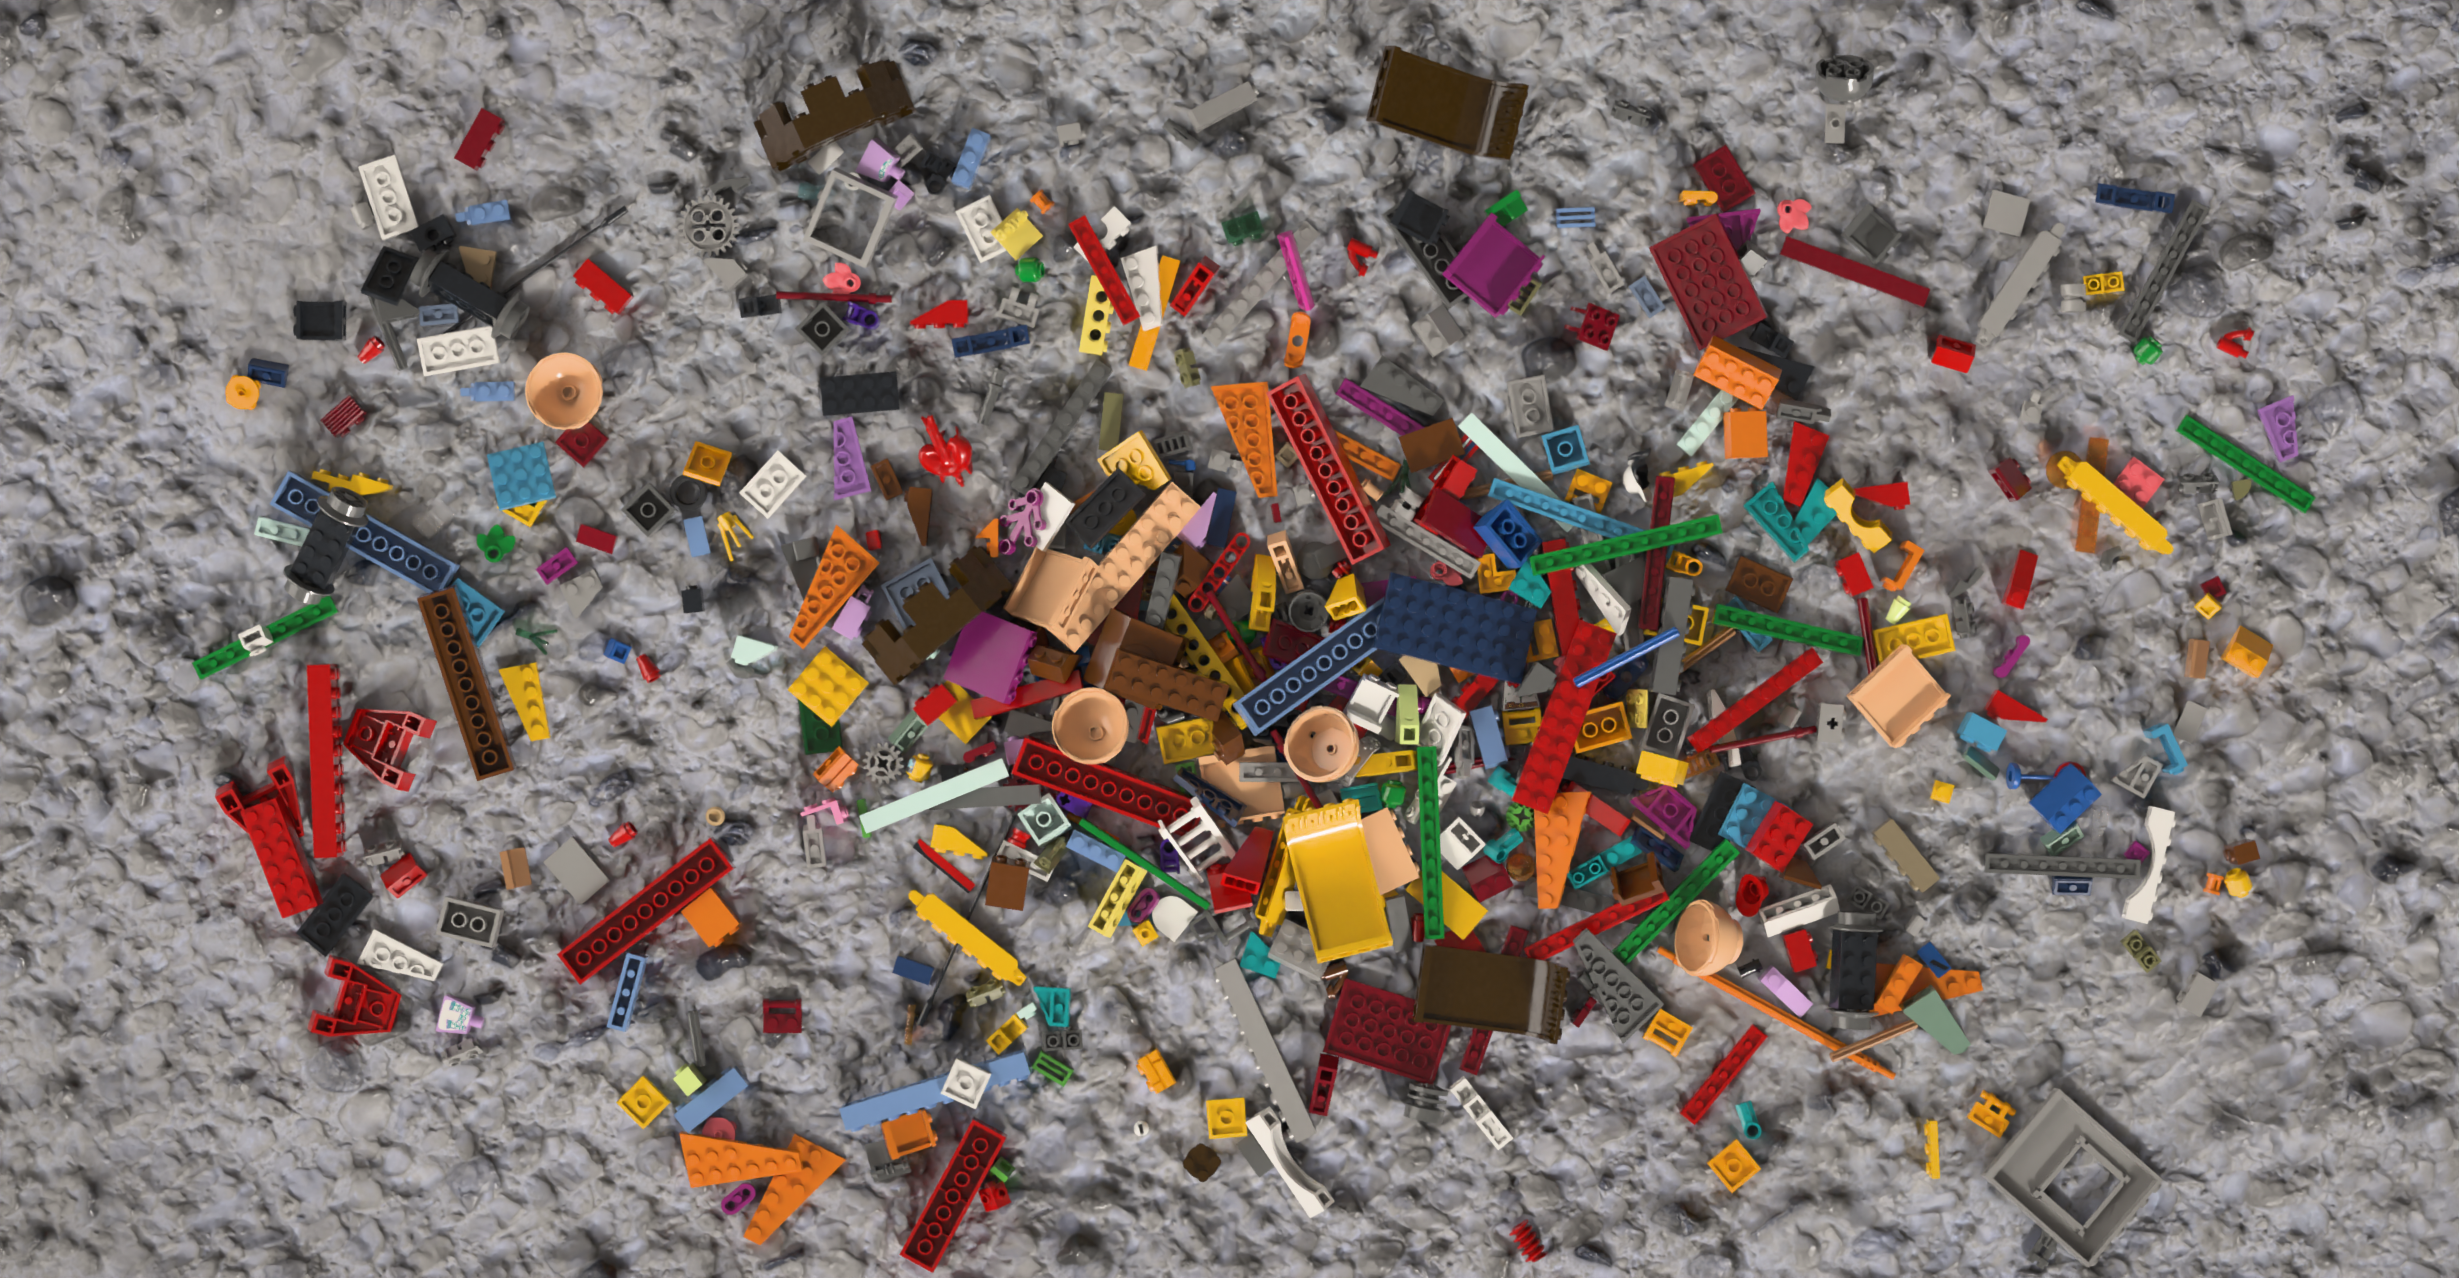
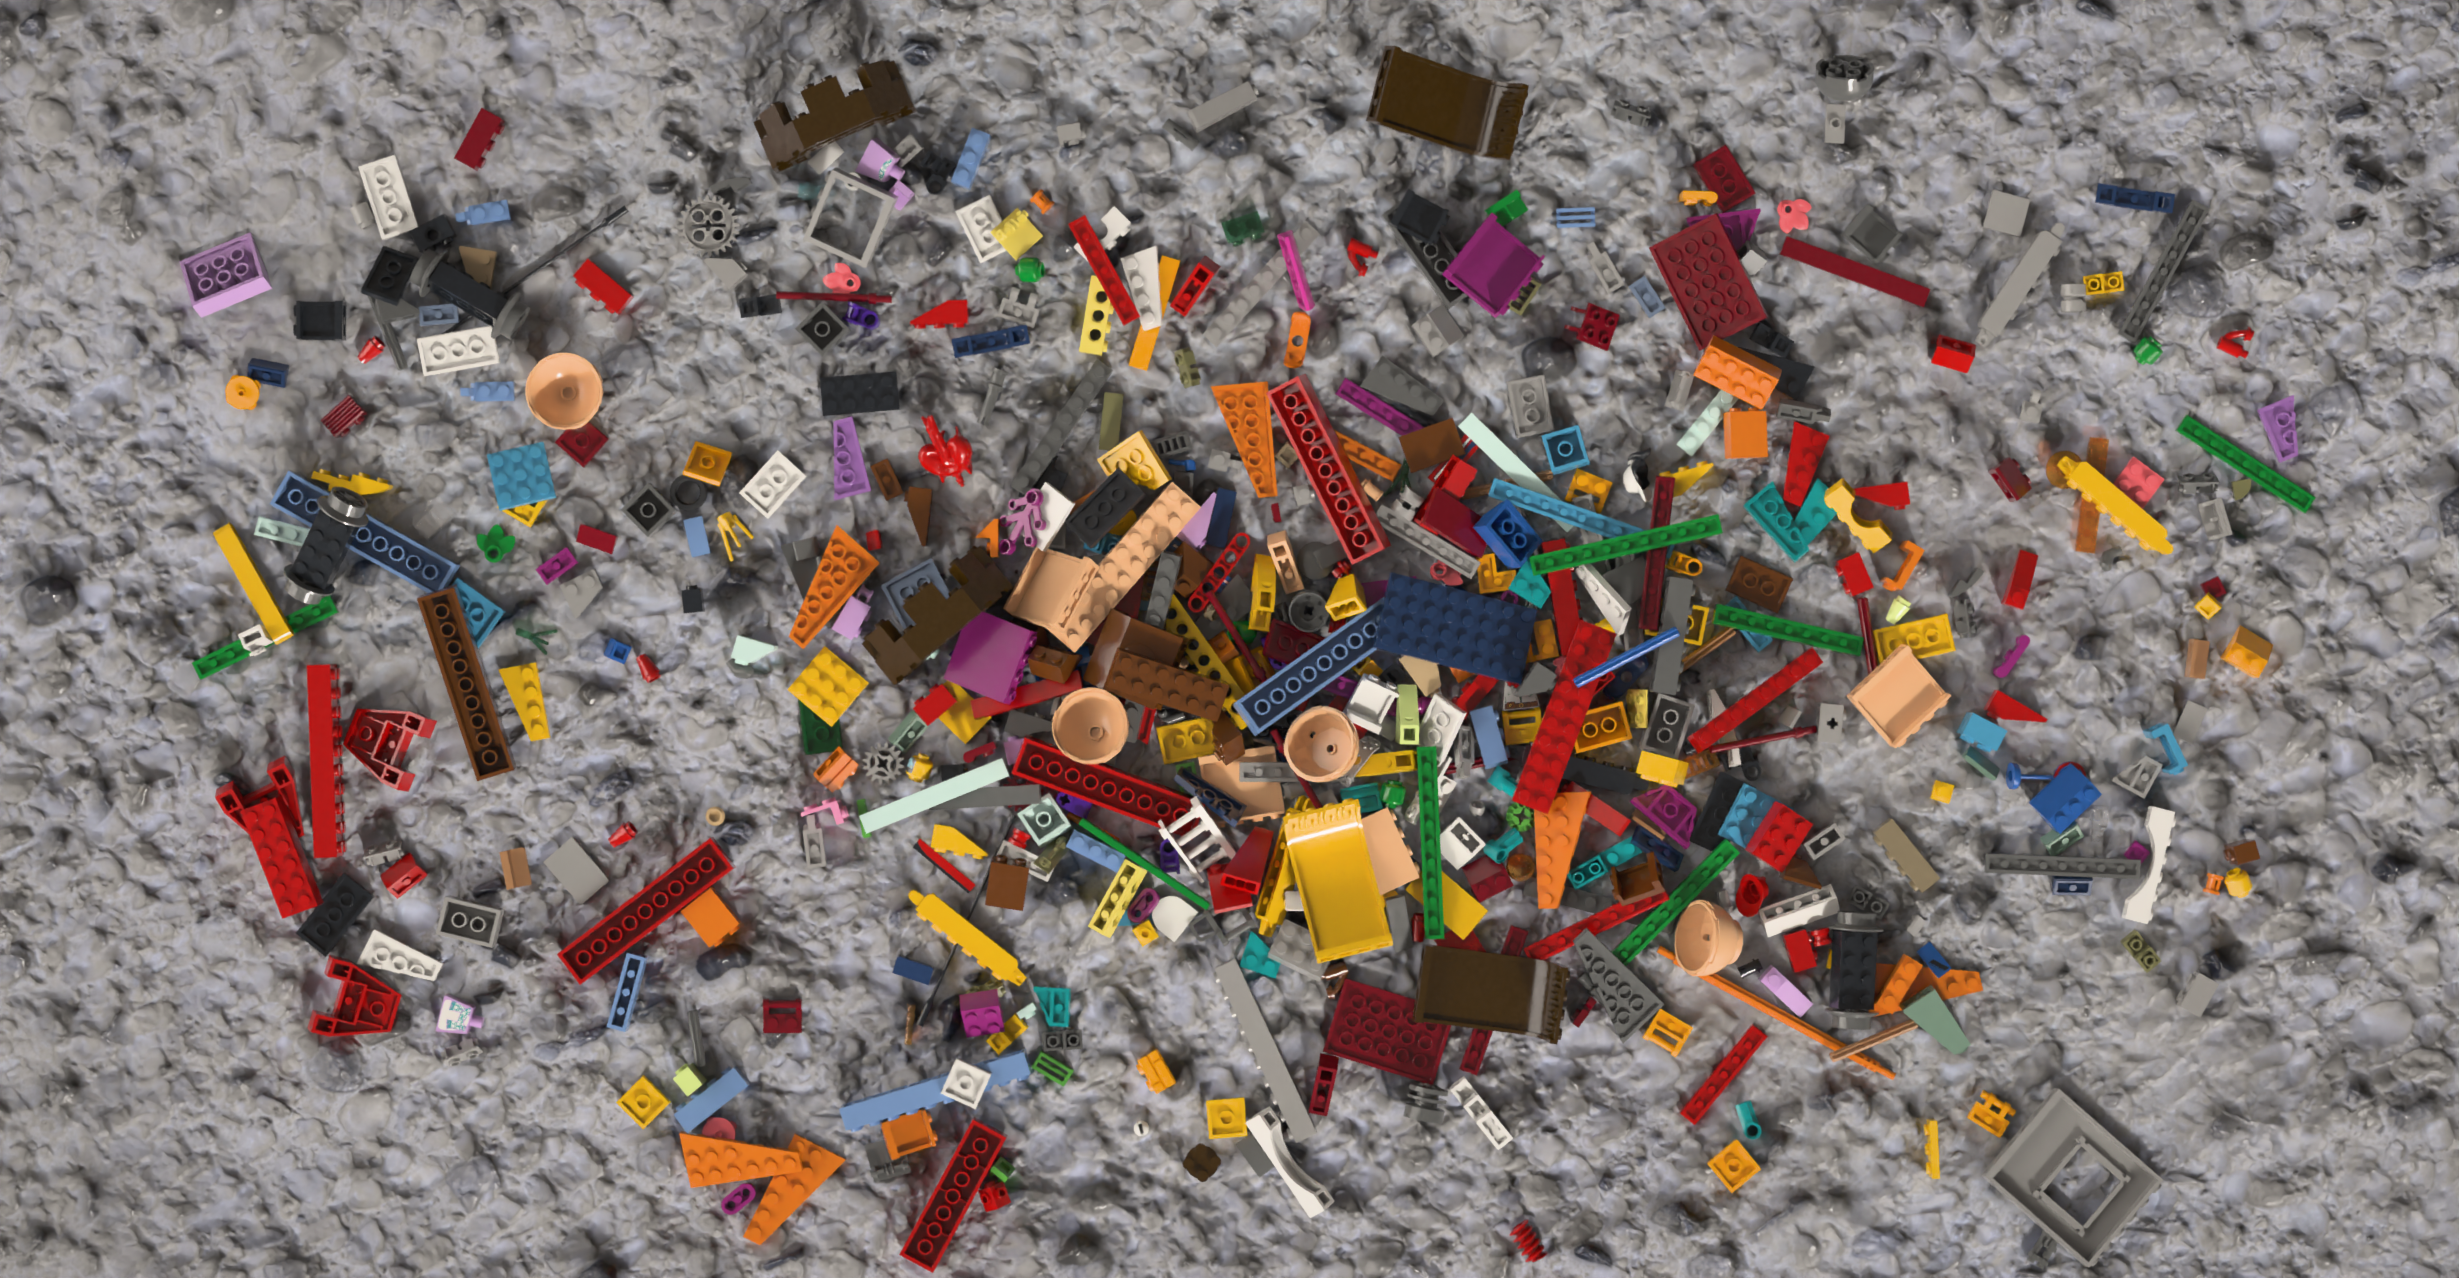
none -> lavender slope [179,233,272,318]
none -> yellow beam [213,522,294,645]
none -> magenta brick [959,989,1005,1038]
none -> red wheel [1810,927,1832,947]

